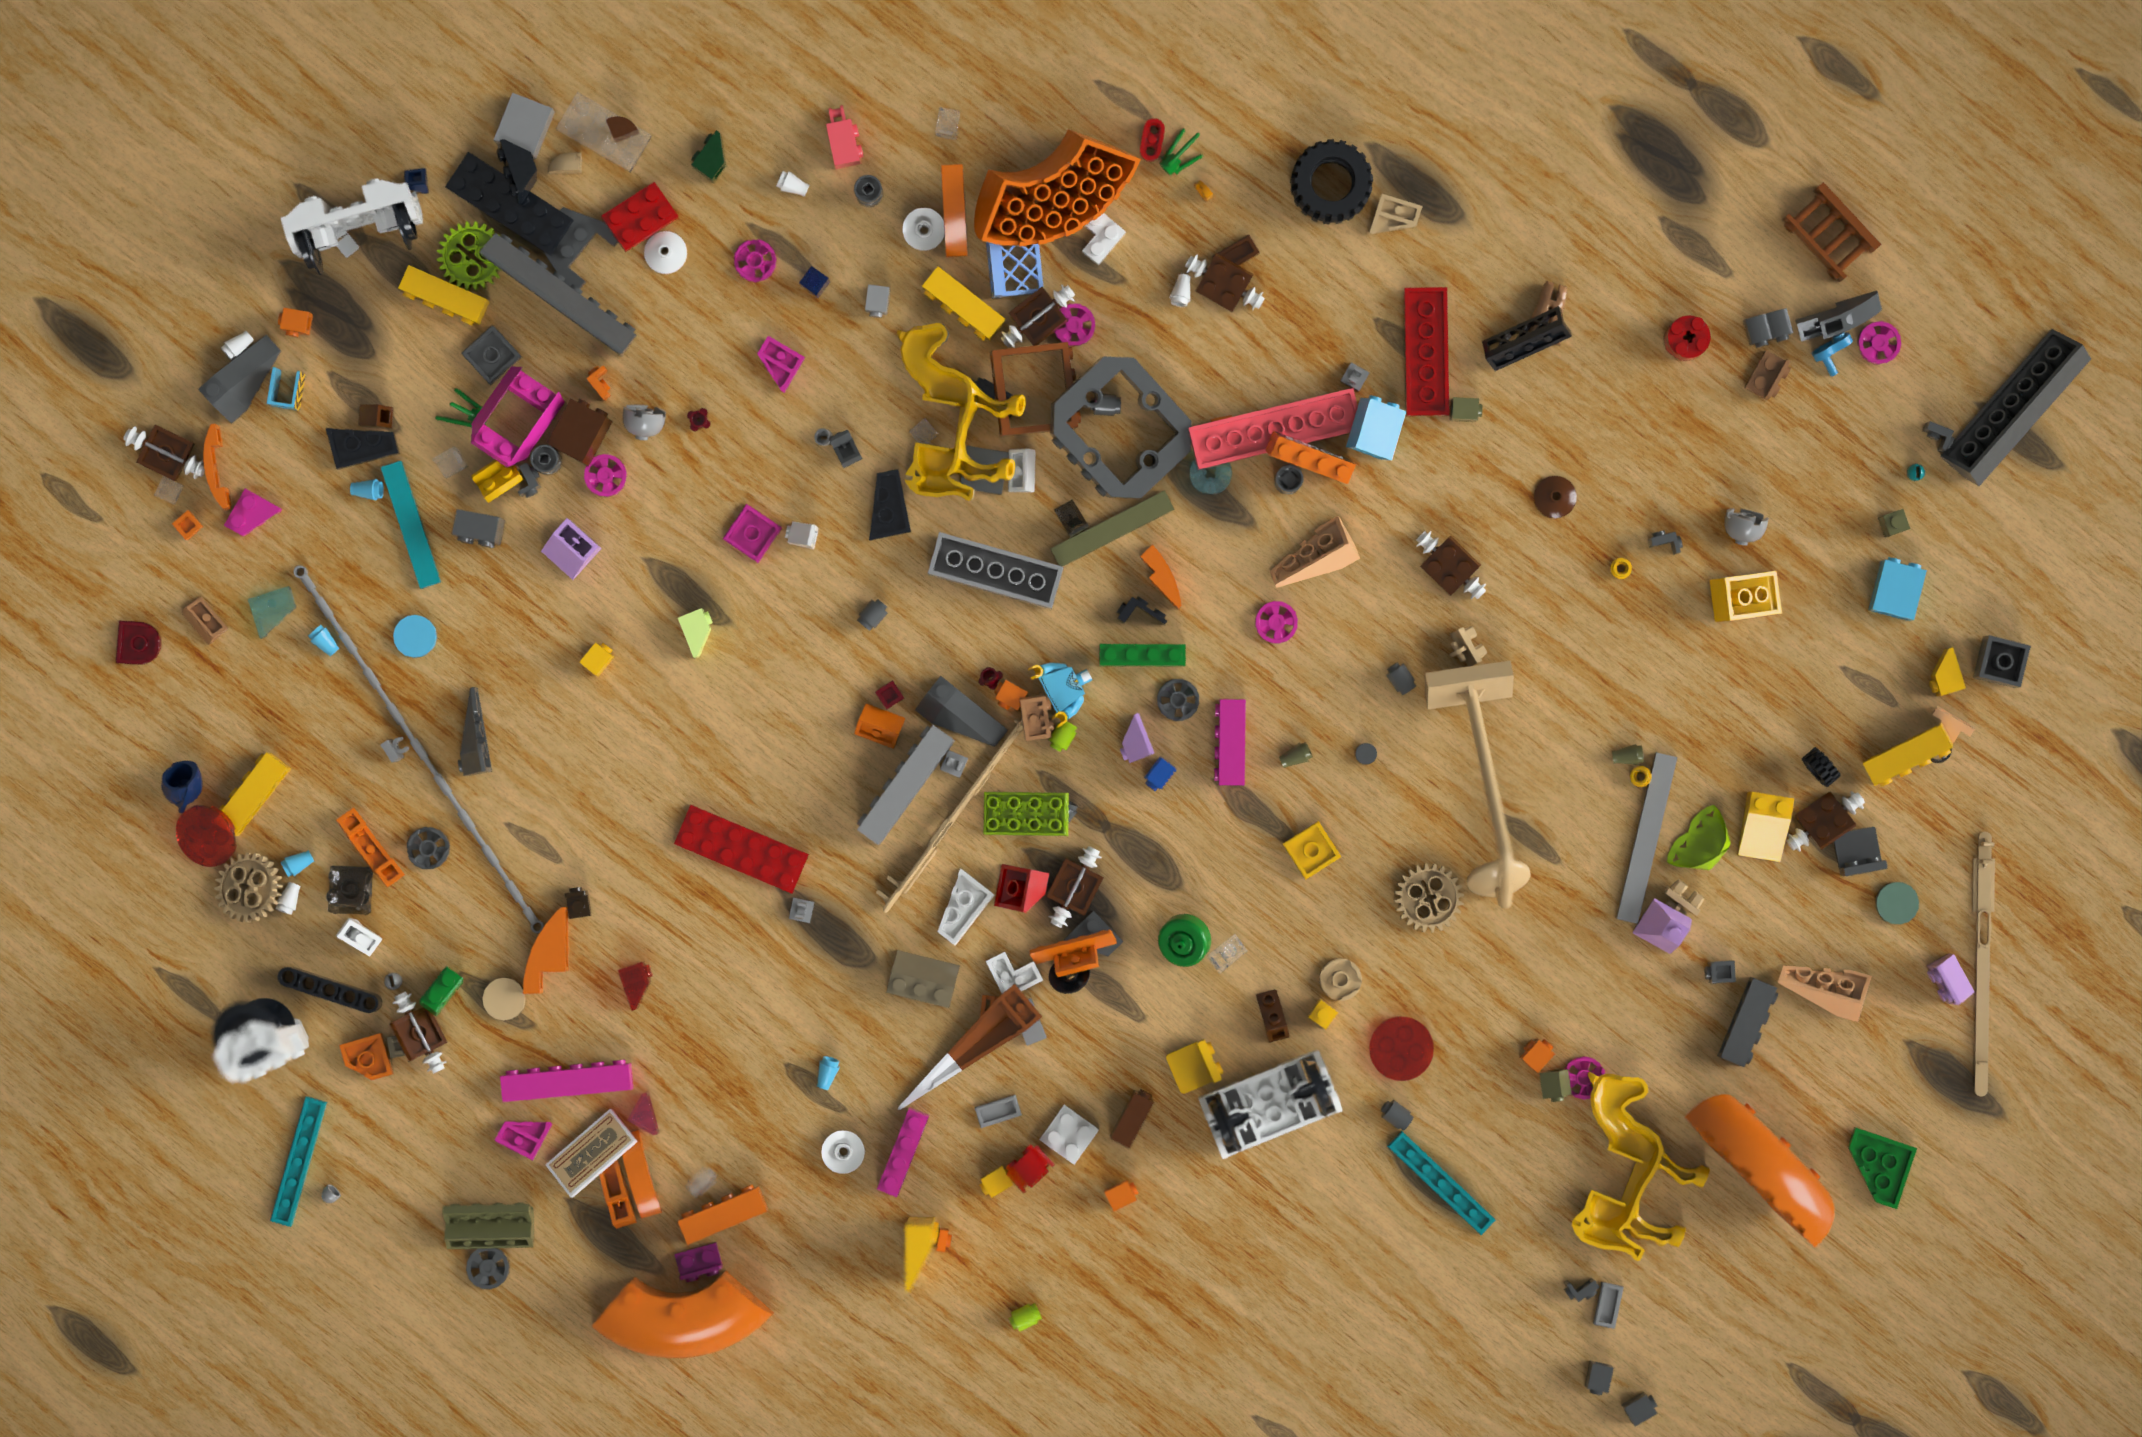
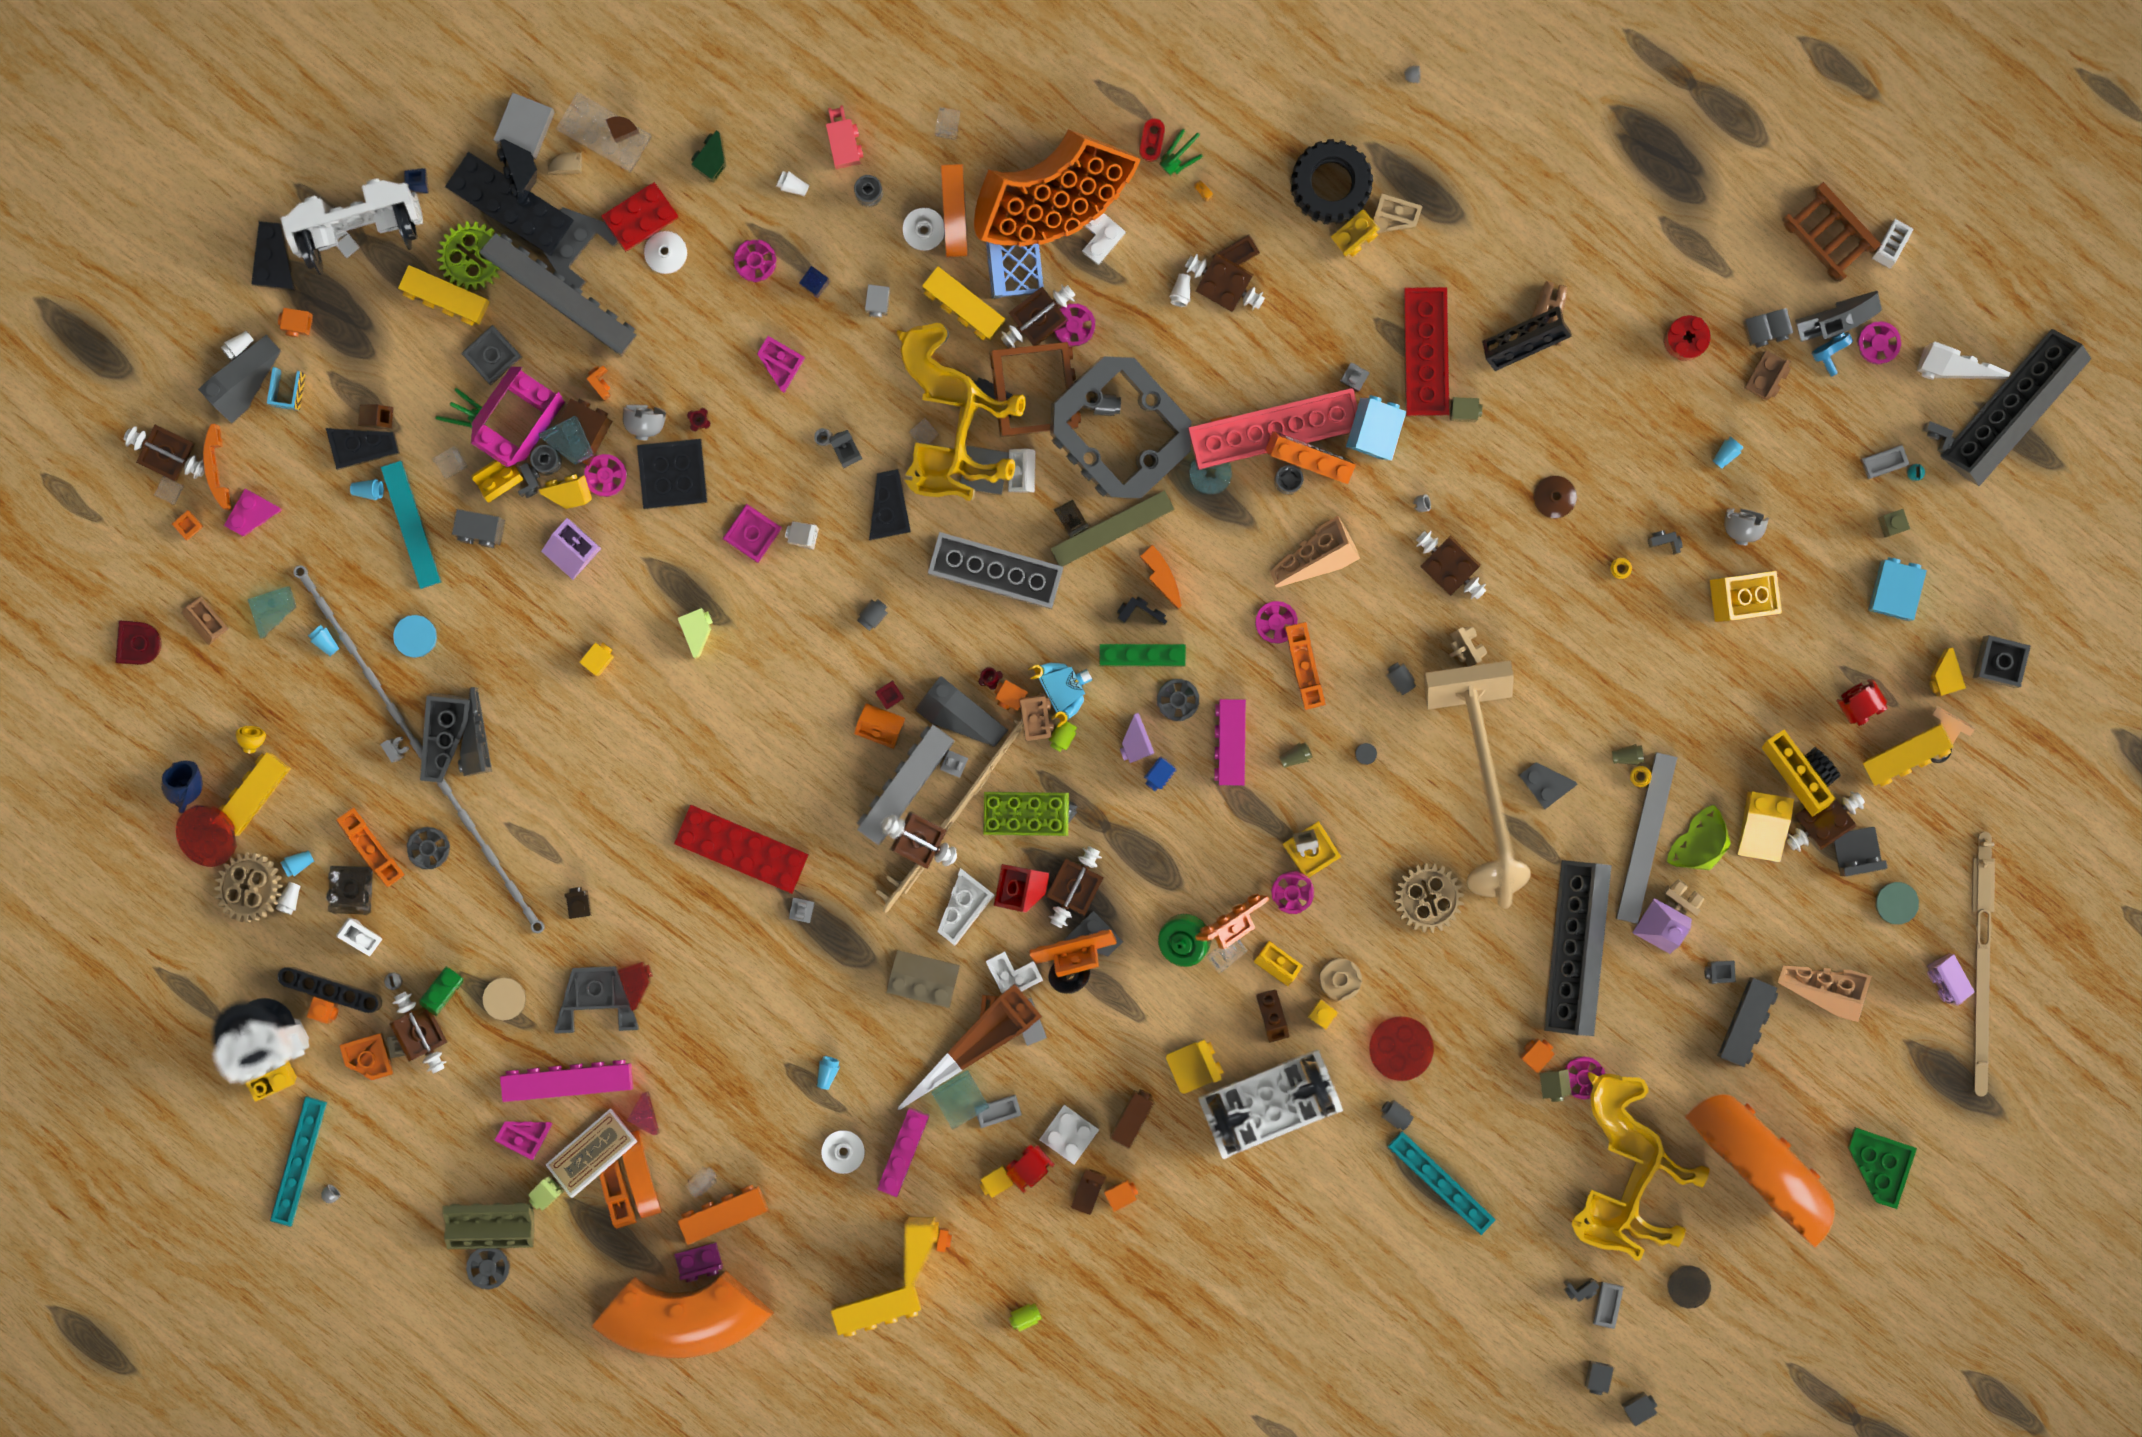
orange slope [523,907,569,994] -> none
none -> yellow brick [235,726,266,754]
none -> yellow slope [246,1060,297,1102]
none -> black wing [251,221,295,290]
none -> orange brick [307,996,339,1024]
none -> dark grey wedge [420,693,470,783]
none -> yellowish green slope [528,1176,564,1211]
none -> clear light blue wing [539,416,594,465]
none -> yellow slope [539,474,592,509]
none -> dark grey wing [554,966,639,1033]
none -> black plate [637,439,708,510]
none -> yellow brick [831,1284,921,1337]
none -> reddish brown plate [882,811,957,869]
none -> clear light blue tile [931,1070,990,1130]
none -> reddish brown bracket [1071,1167,1106,1215]
none -> orange bracket [1195,894,1269,949]
none -> yellow slope [1254,941,1303,986]
none -> dark pink piece [1271,871,1314,914]
none -> orange slope [1285,622,1326,710]
none -> dark tan tile [1293,829,1319,857]
none -> yellow bracket [1331,209,1380,257]
none -> light grey hinge [1404,66,1420,83]
none -> light grey hinge [1413,494,1431,512]
none -> dark grey wing [1518,762,1578,809]
none -> dark grey slope [1544,860,1612,1036]
none -> clear smoke tile [1667,1265,1711,1309]
none -> medium azure cone [1712,436,1744,469]
none -> yellow brick [1762,730,1835,817]
none -> red brick [1836,679,1888,726]
none -> light grey tile [1861,445,1910,479]
none -> white slope [1872,219,1913,268]
none -> white wedge [1917,342,2010,380]

